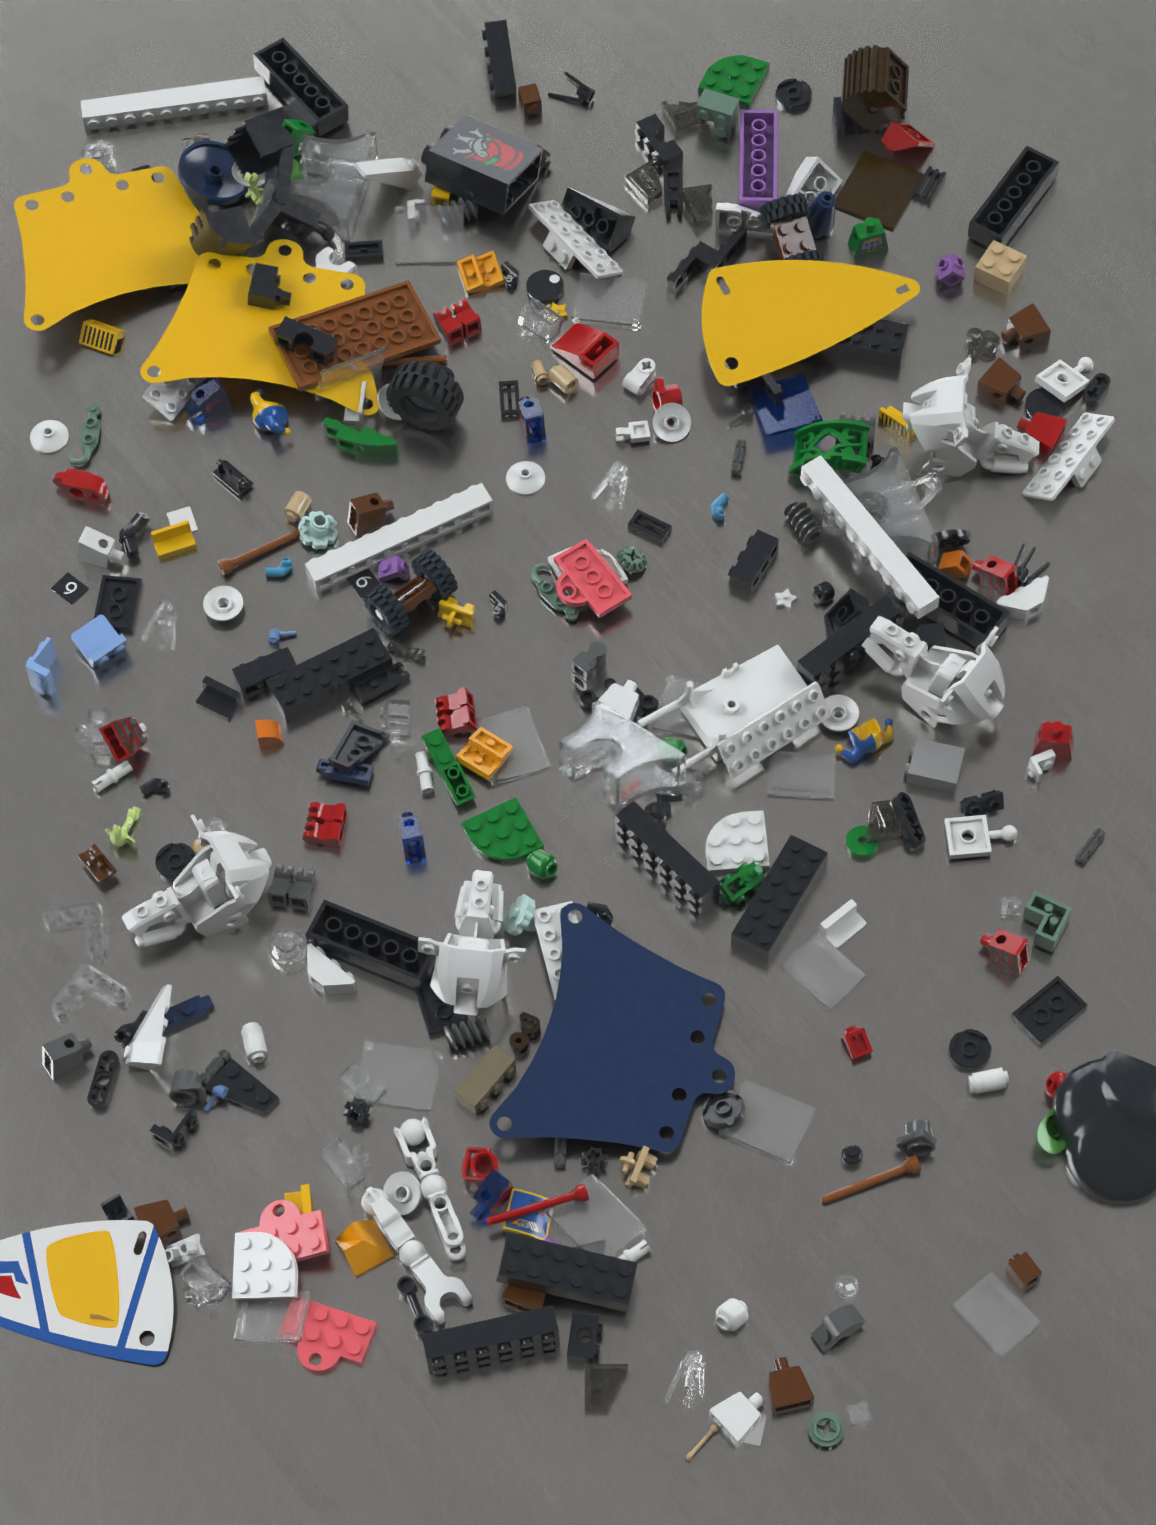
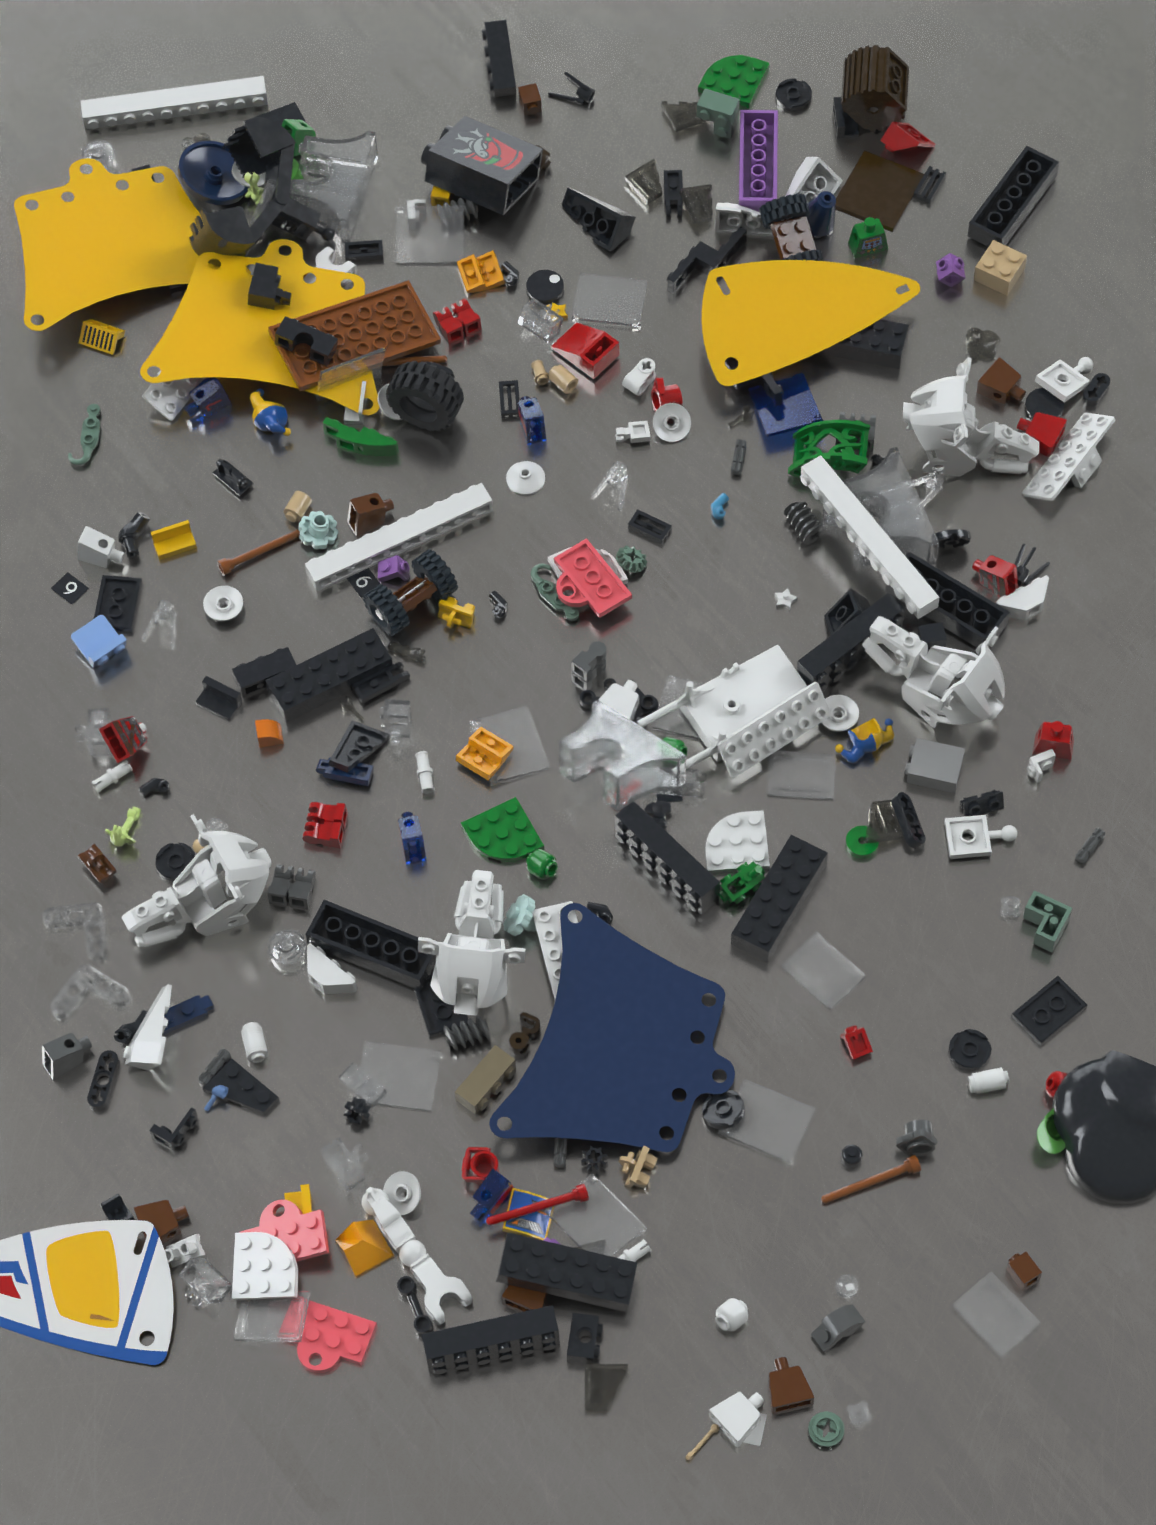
light blue bracket [26,637,57,697] -> none
white dish [30,420,69,454] -> none
red piece [53,468,109,504] -> none
white sticker [167,506,198,532] -> none
dark grey piece [169,1069,207,1108] -> none
black brick [253,38,349,137] -> none
dark azure arm [265,557,293,577] -> none
medium blue hand [268,628,297,644] -> none
white wedge [354,158,423,190] -> none
white piece [394,1117,466,1262] -> none
green slope [421,728,476,806] -> none
red legs [435,687,478,737] -> none
white bracket [528,200,623,279] -> none
black arch [635,114,683,173] -> none
clear plant [665,1350,705,1401] -> none
black brick [728,529,779,594] -> none
black piece [813,581,835,604] -> none
white panel [819,899,867,949] -> none
yellow panel [878,405,916,443] -> none
orange brick [938,550,973,578] -> none
red torso [980,929,1030,976] -> none
reddish brown torso [1001,303,1051,348] -> none

